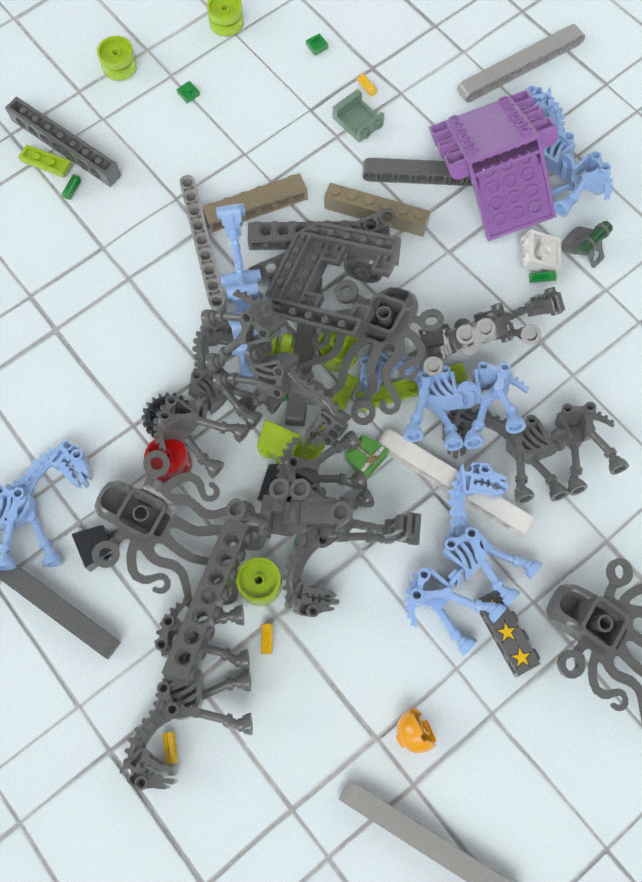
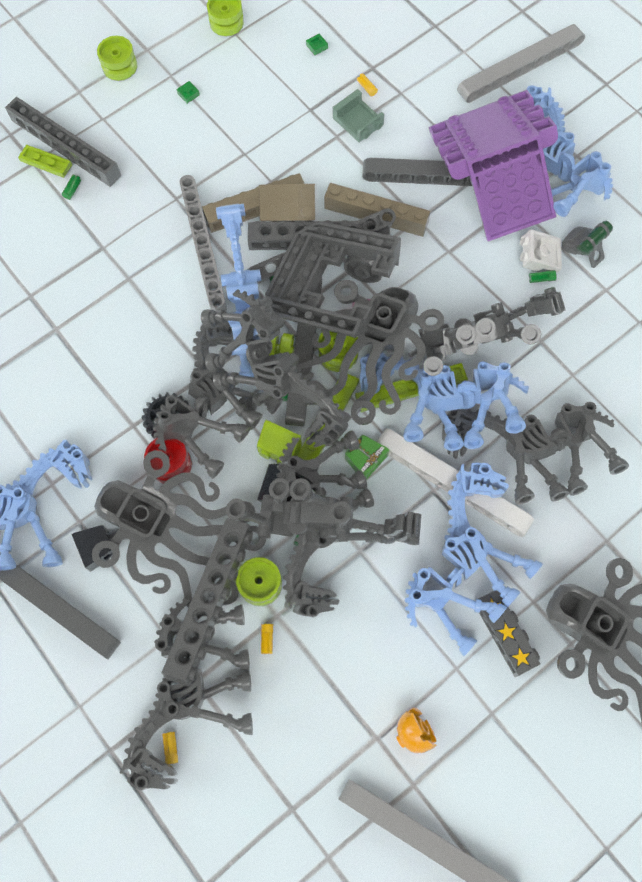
none -> dark tan slope [259,184,315,221]

